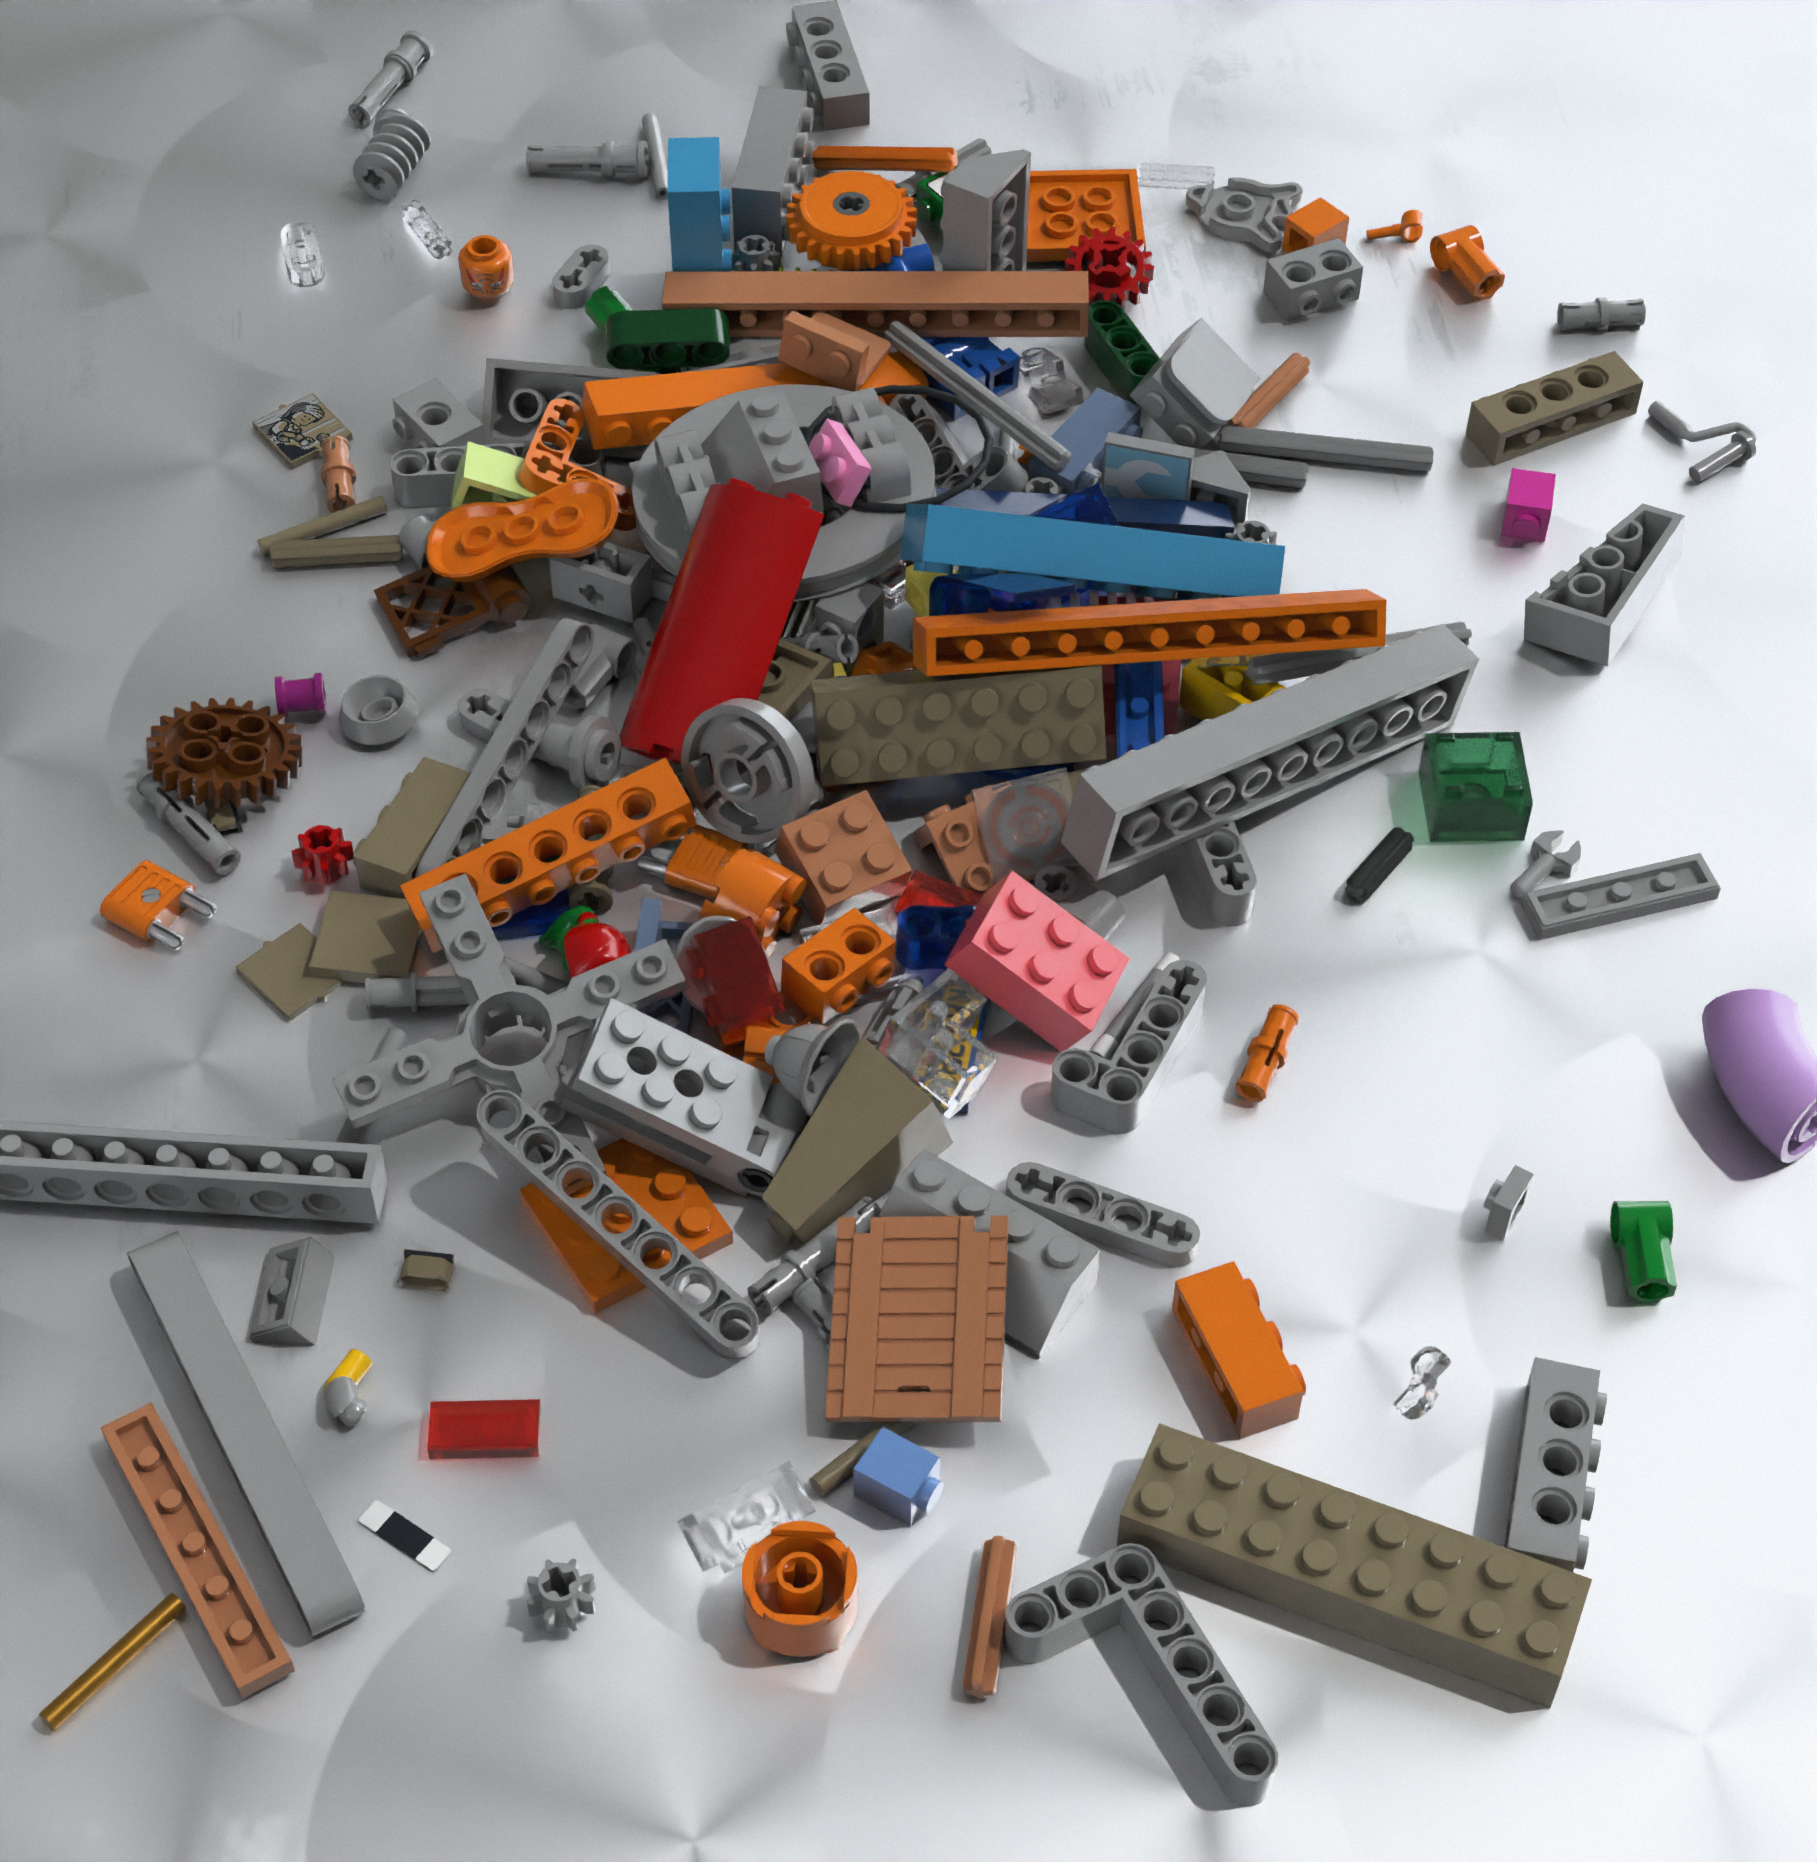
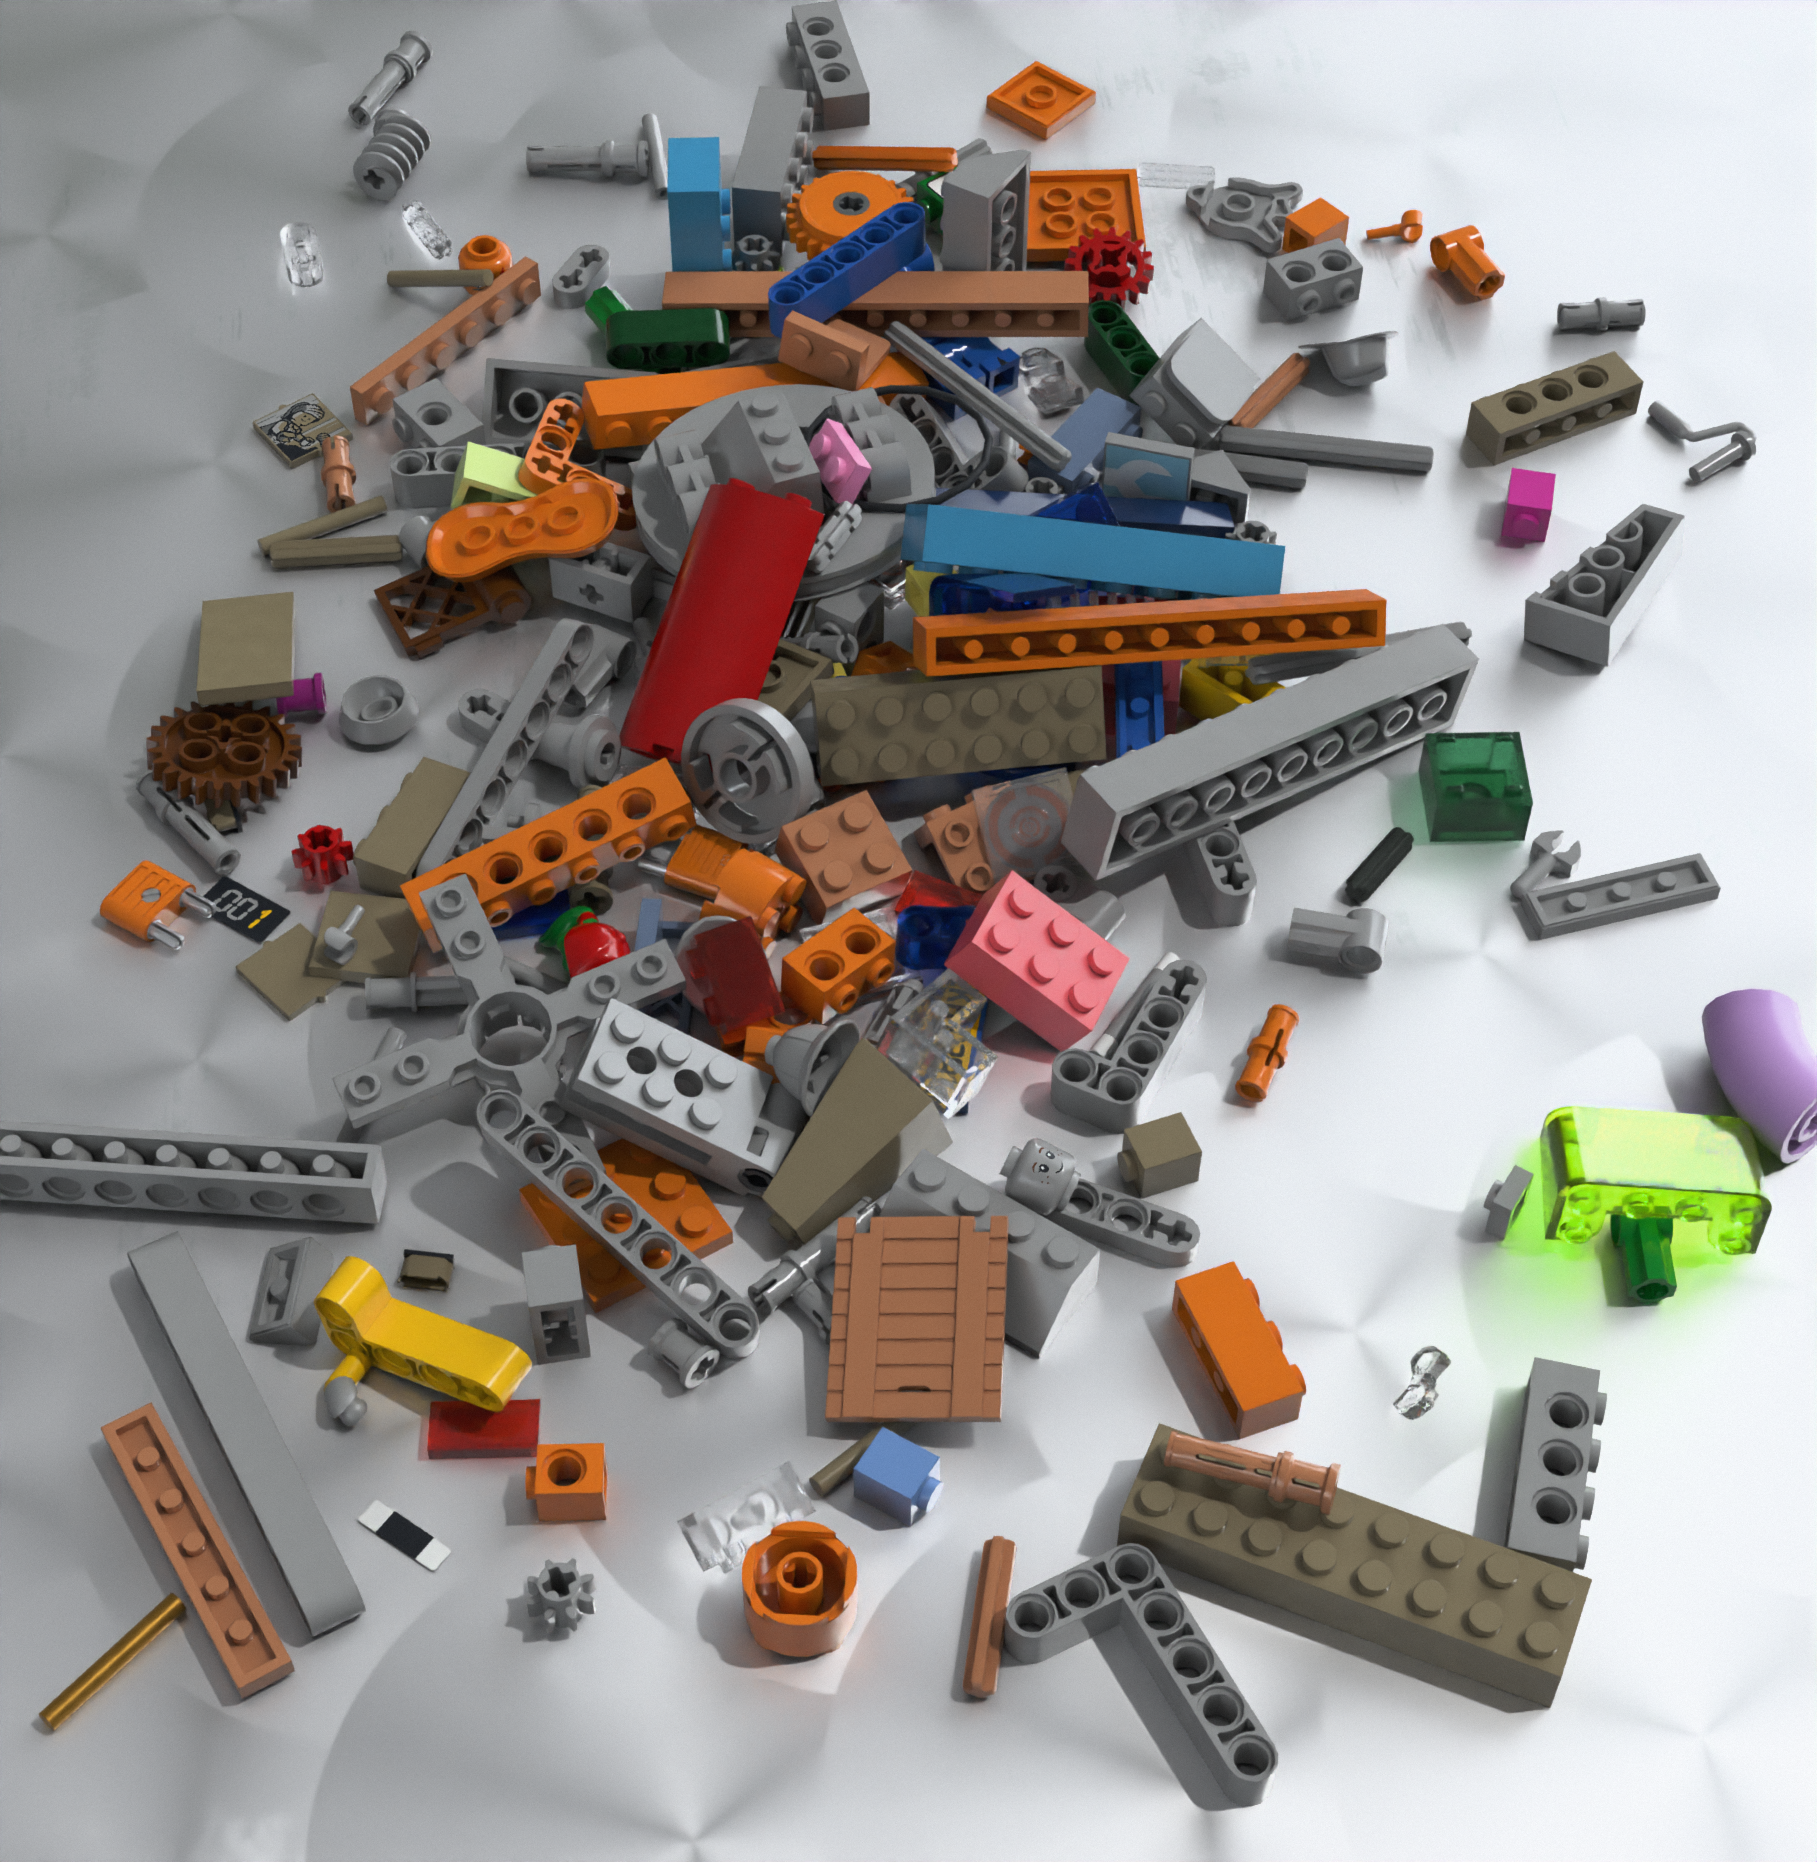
none -> dark tan tile [196,592,296,706]
none -> black sticker [203,876,290,943]
none -> yellow beam [313,1256,532,1412]
none -> light grey hand [324,905,365,965]
none -> nougat plate [350,256,541,426]
none -> dark tan bar [387,269,494,287]
none -> light grey brick [521,1244,591,1365]
none -> orange brick [525,1443,608,1521]
none -> light grey bush [647,1318,720,1389]
none -> blue beam [768,202,926,338]
none -> light grey axle [805,501,862,574]
none -> orange tile [986,61,1096,140]
none -> light grey head [999,1138,1081,1216]
none -> dark tan brick [1117,1112,1202,1199]
none -> nougat pin [1164,1430,1341,1515]
none -> light grey piece [1287,907,1389,974]
none -> light grey piece [1298,331,1398,386]
none -> clear neon green windscreen [1540,1106,1772,1255]

